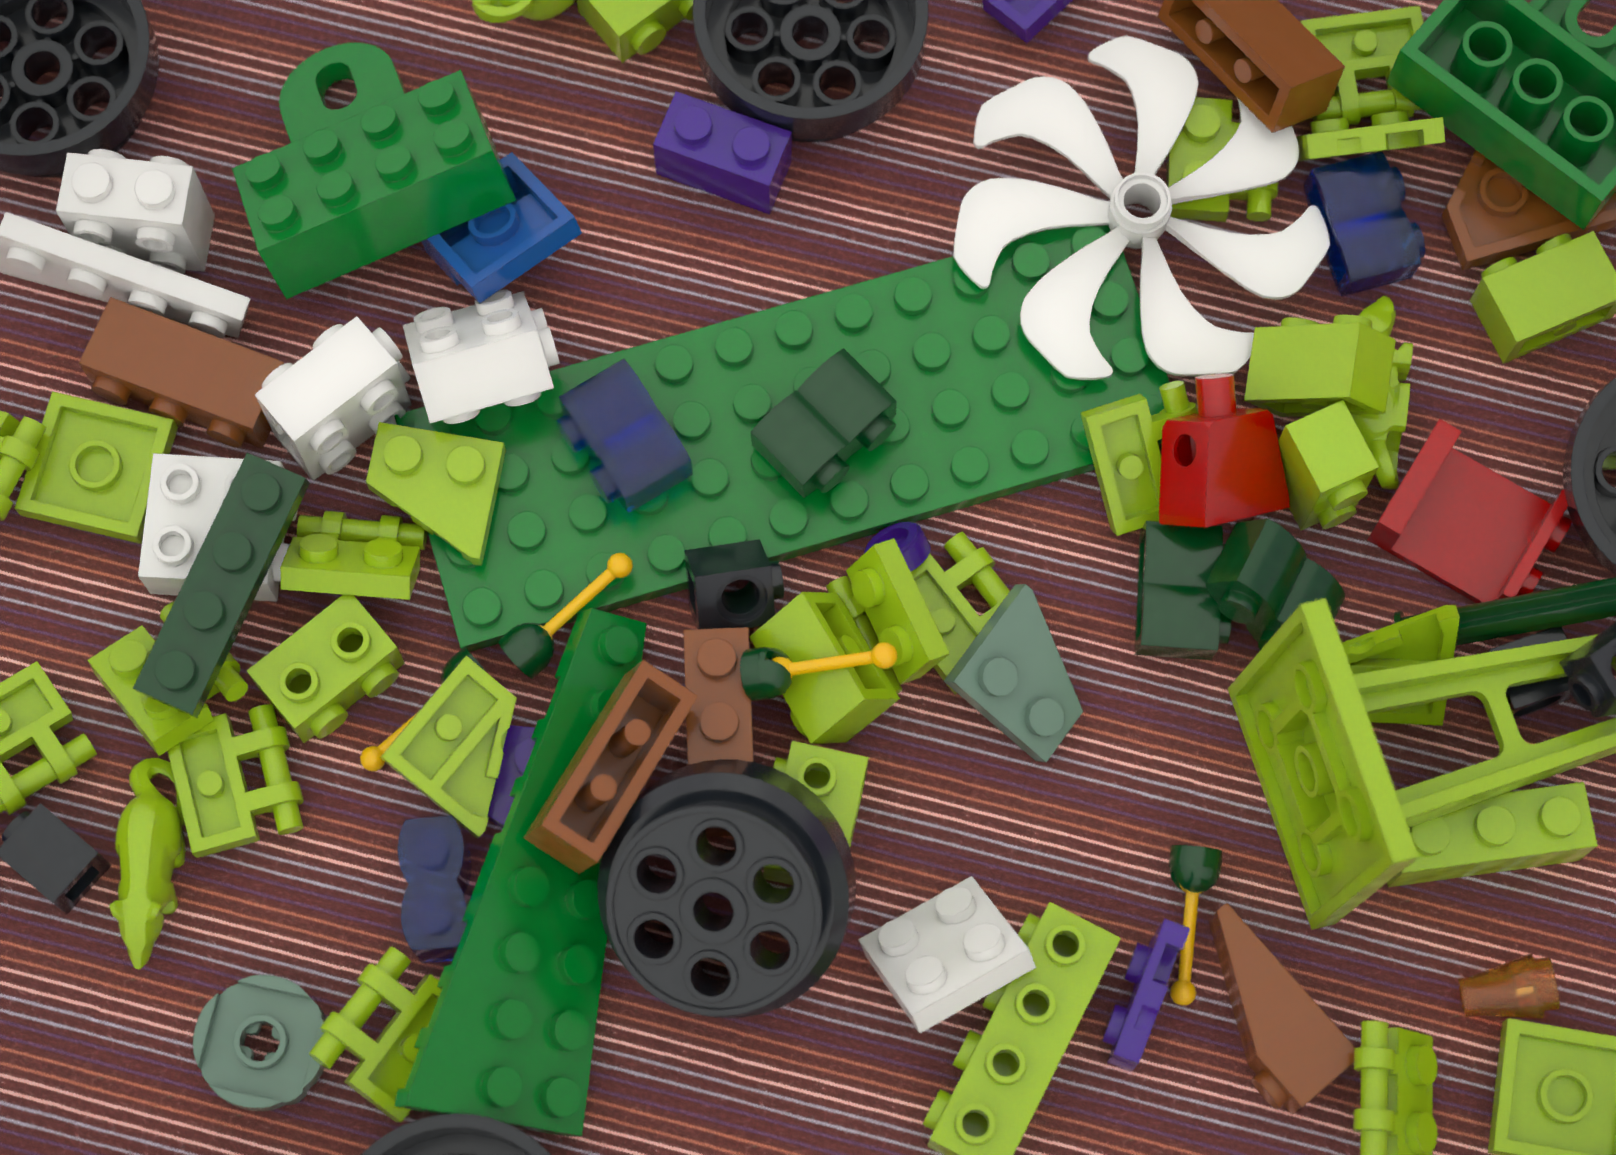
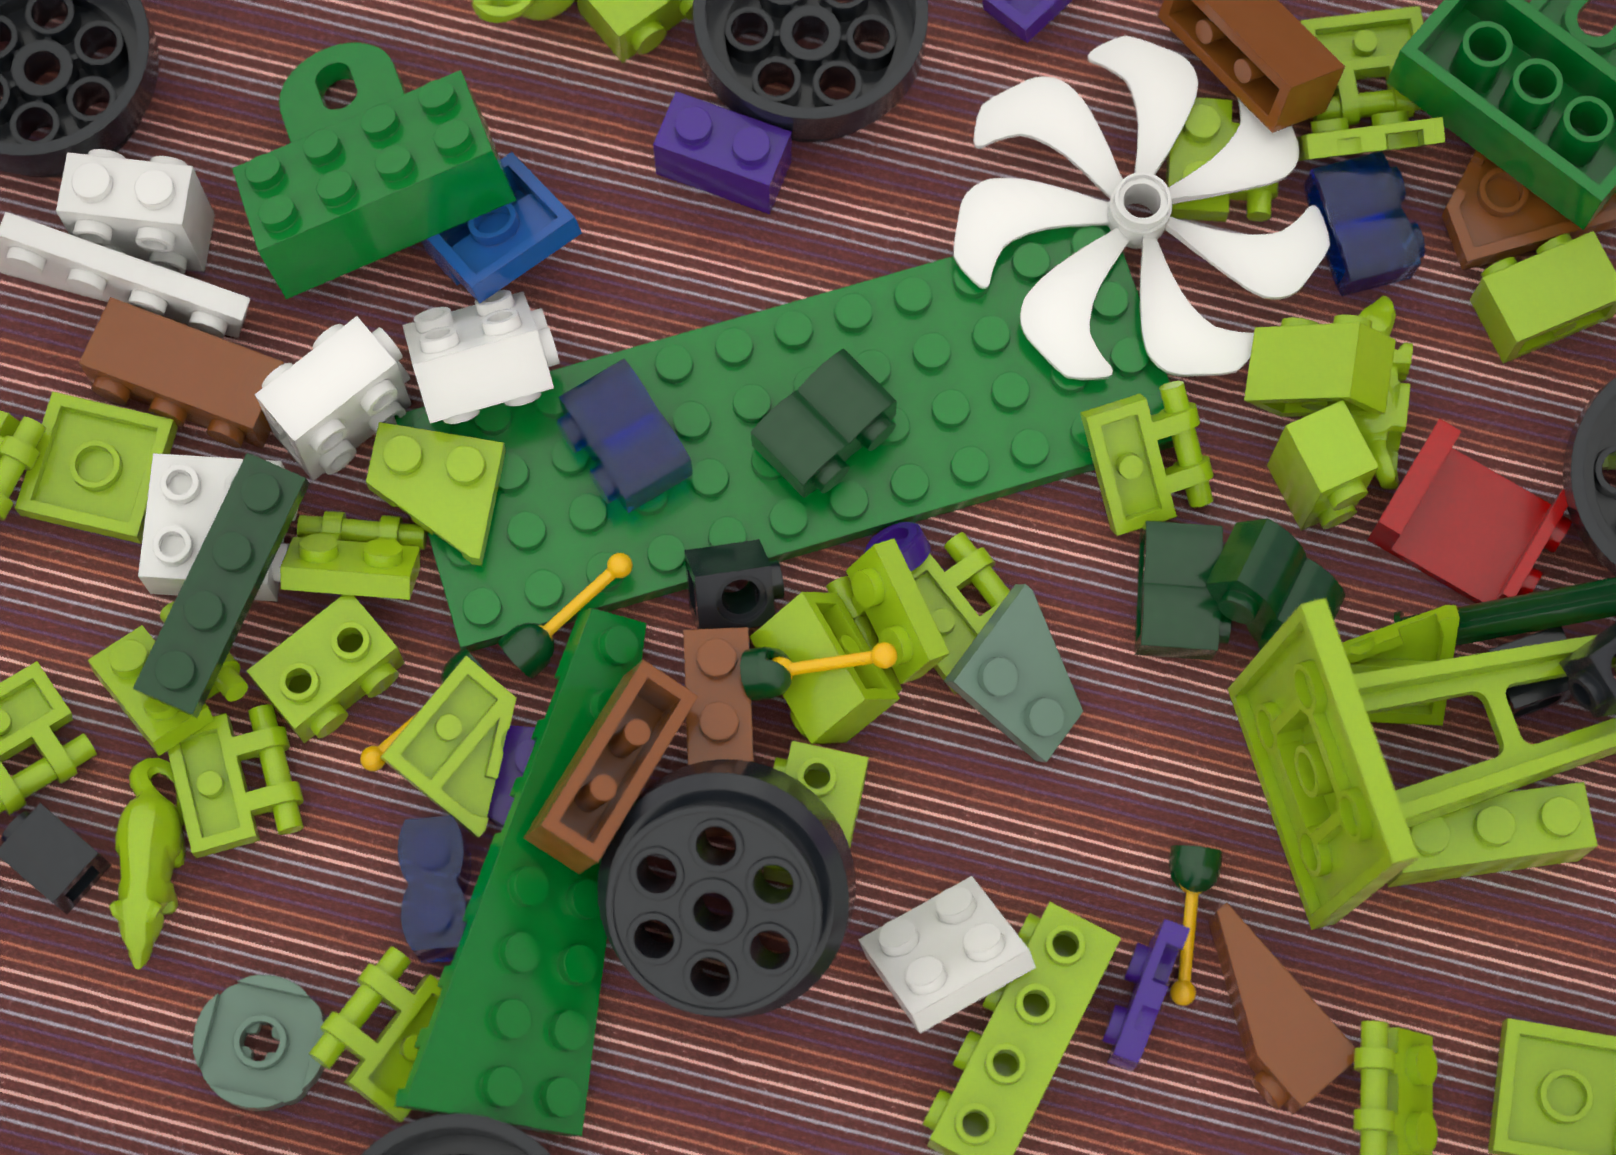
red torso [1159,374,1290,528] -> none
clear orange cone [1458,953,1560,1019] -> none

